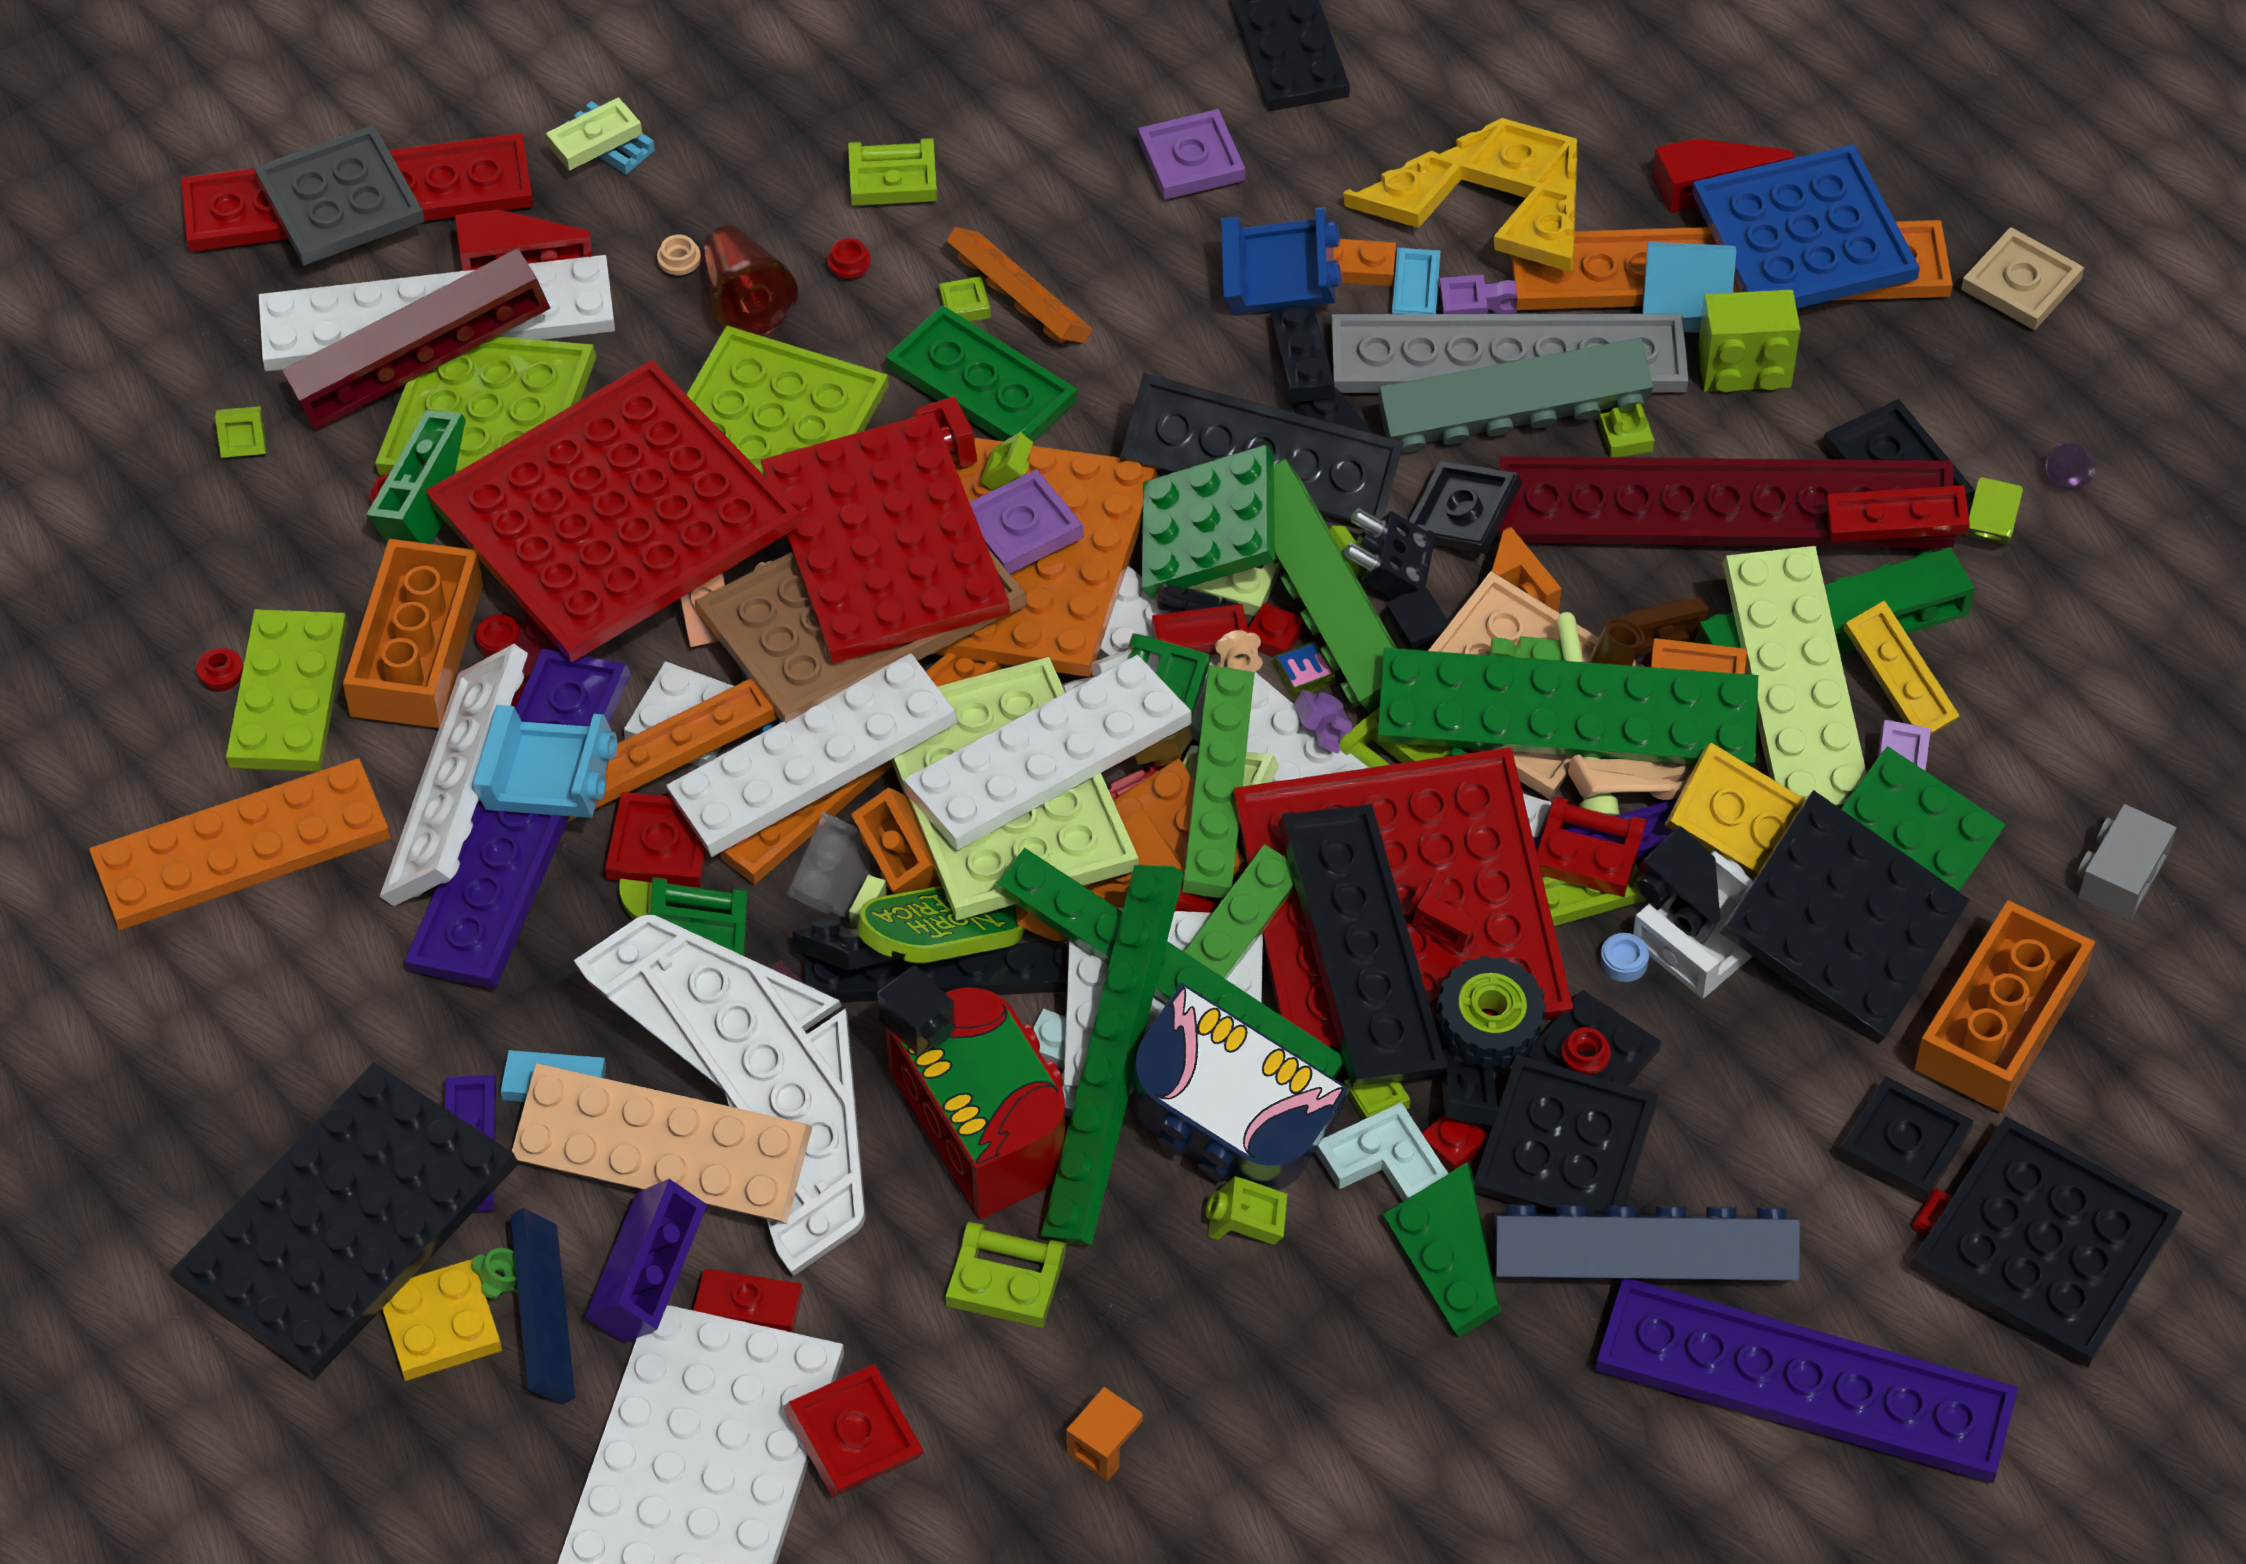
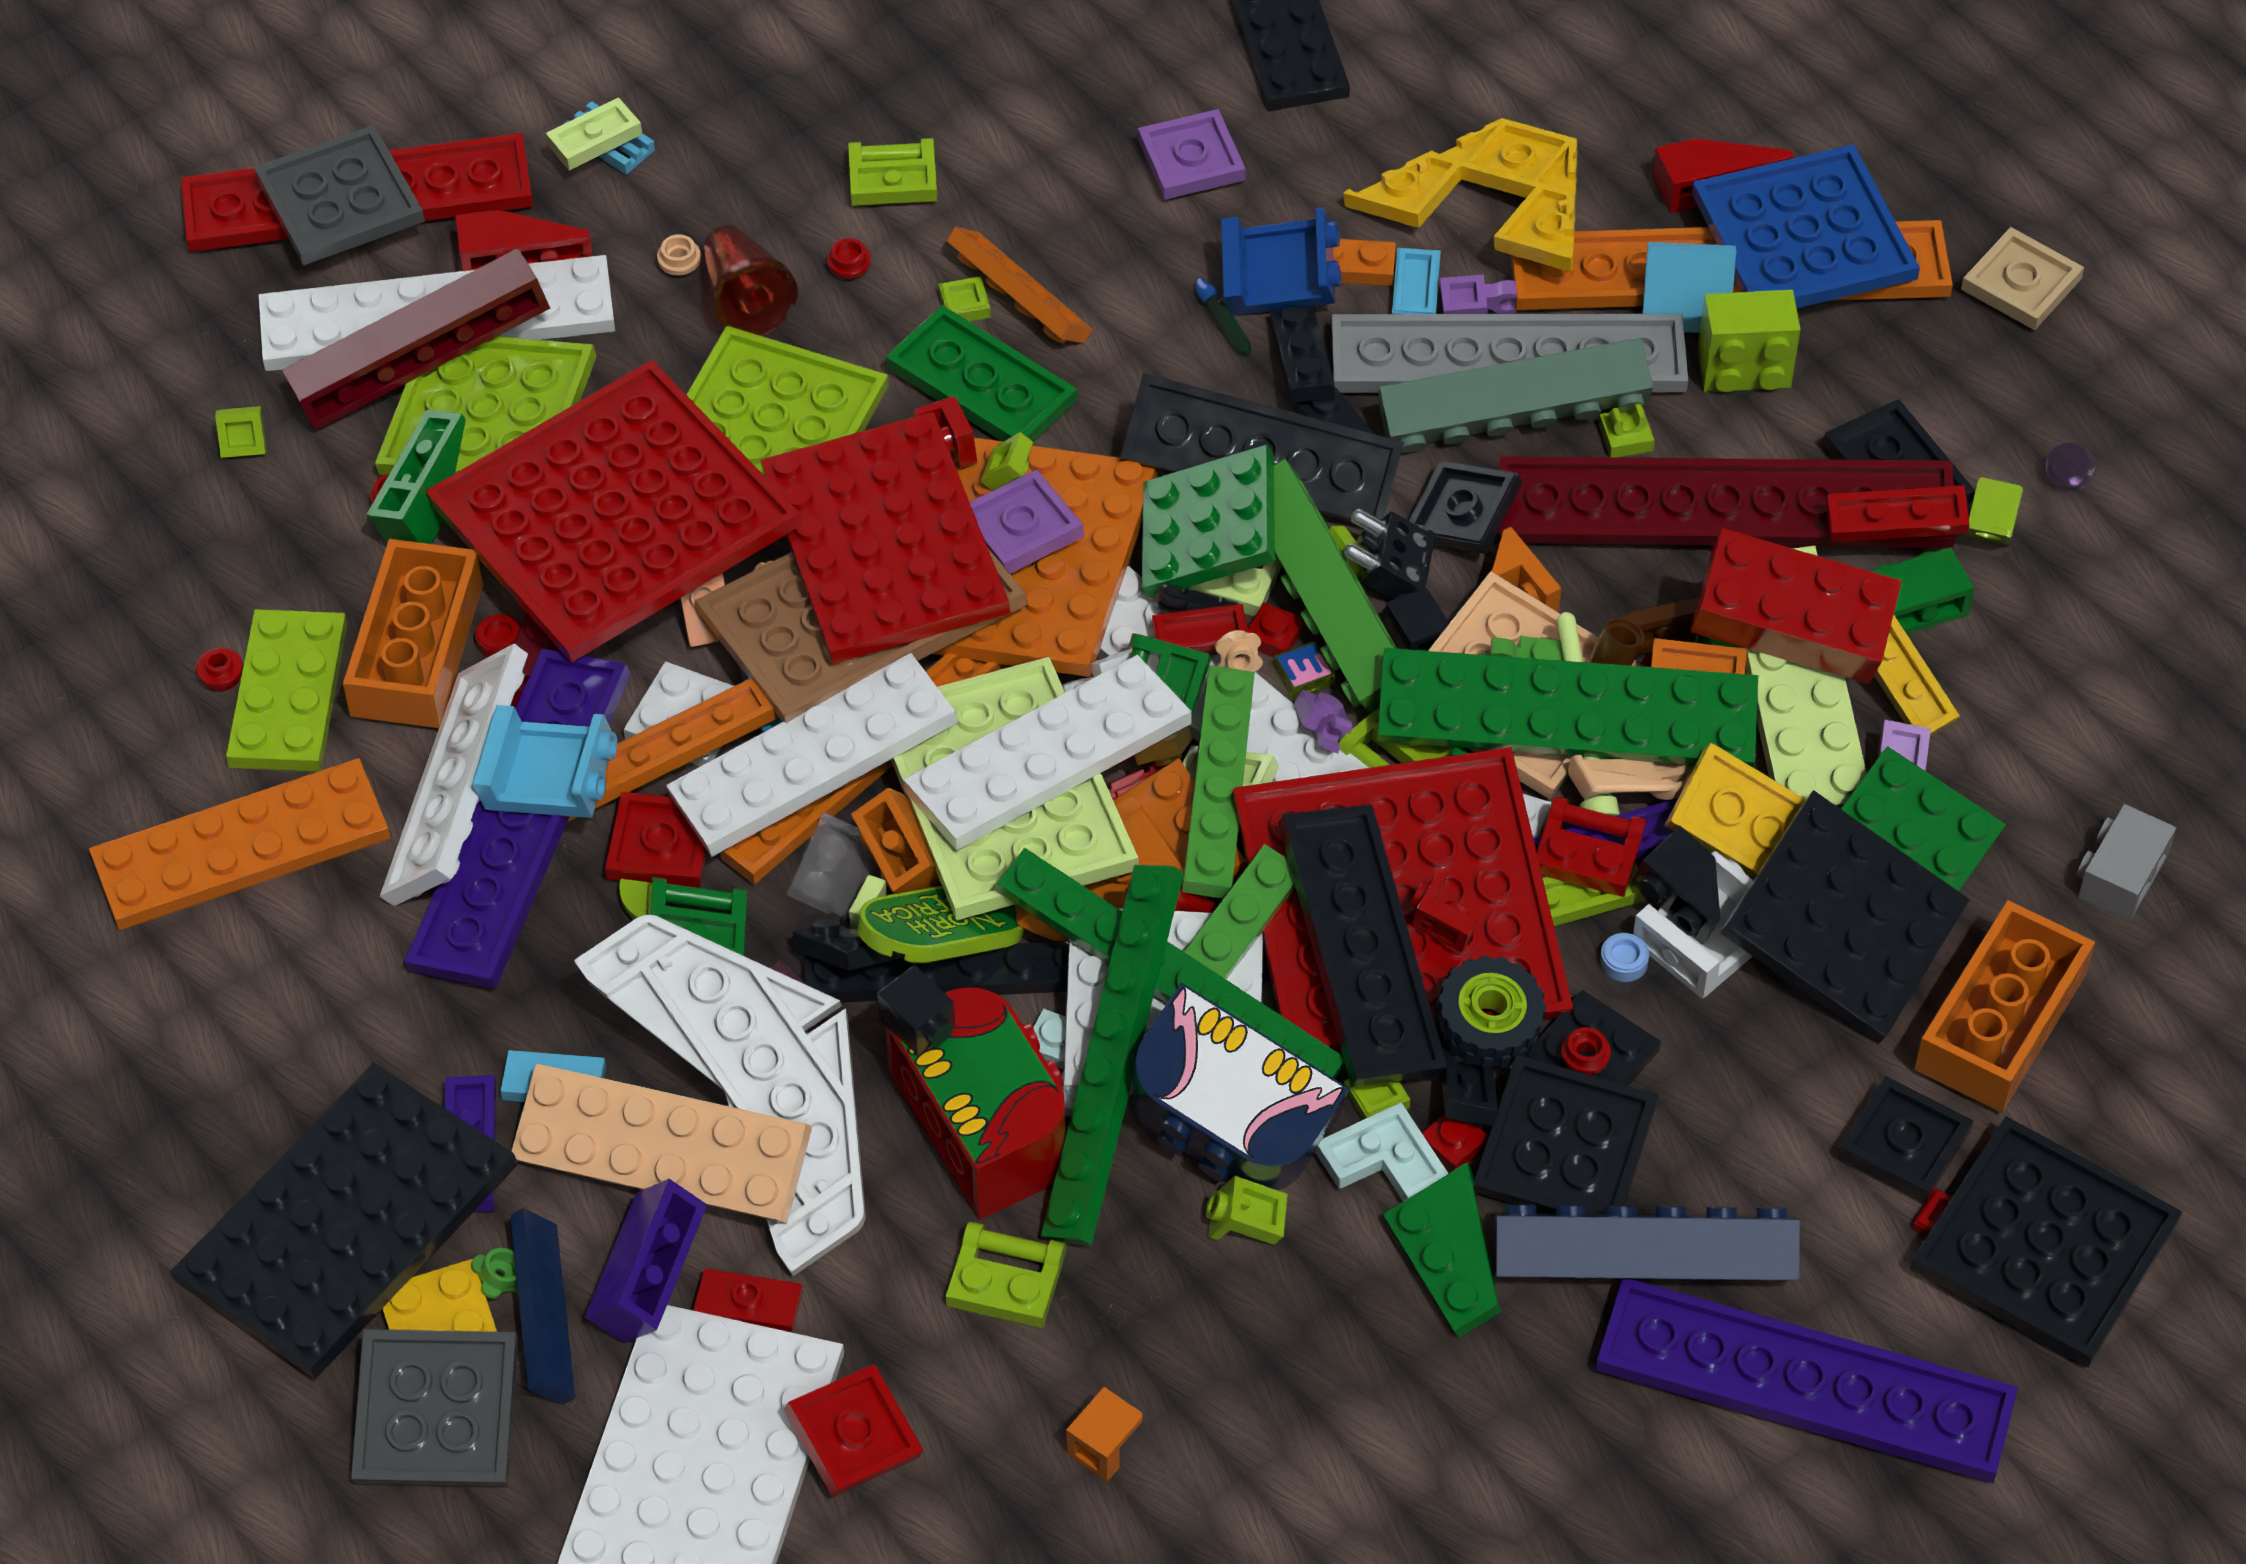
none -> dark grey plate [351,1329,518,1487]
none -> clear green piece [1195,278,1252,356]
none -> red brick [1690,528,1902,684]

